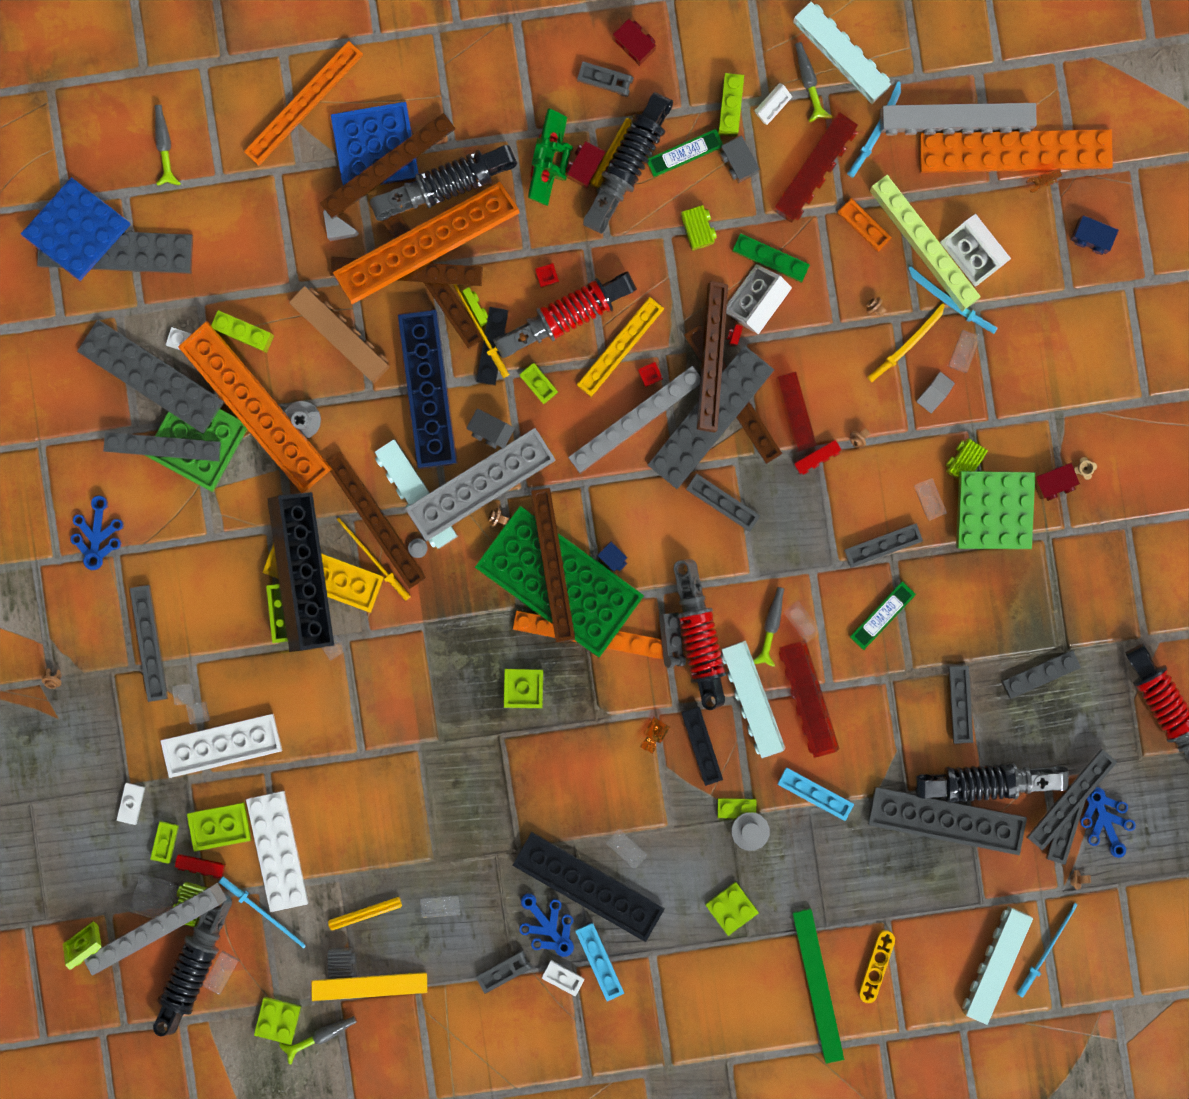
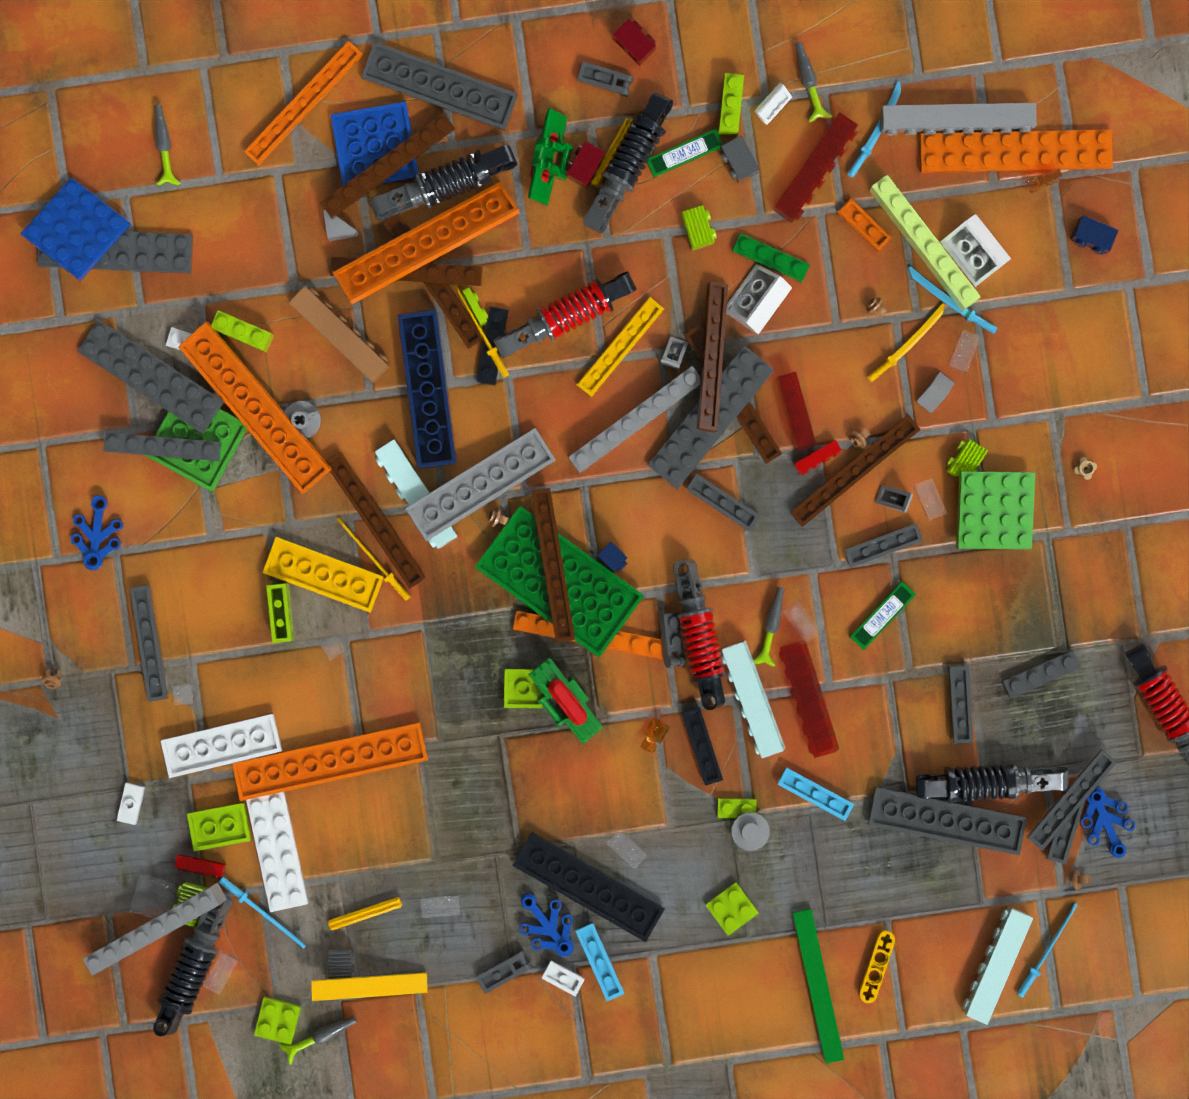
lime plate [63,921,102,970] -> none
lime plate [150,821,179,864] -> none
clear plate [186,702,210,724] -> none
black brick [267,492,335,652] -> none
light grey plate [408,539,428,558] -> none
dark grey brick [466,408,515,449] -> none
lime plate [519,363,558,405] -> none
red plate [535,263,559,288] -> none
red plate [638,362,663,388] -> none
red plate [727,324,743,347] -> none
light aqua brick [793,2,891,104] -> none
dark red brick [1035,463,1080,501] -> none
none -> orange plate [232,722,428,801]
none -> dark grey plate [361,41,518,131]
none -> green piece [528,658,603,744]
none -> light grey slope [660,336,688,370]
none -> reddish brown plate [790,415,921,527]
none -> light grey slope [875,485,913,513]

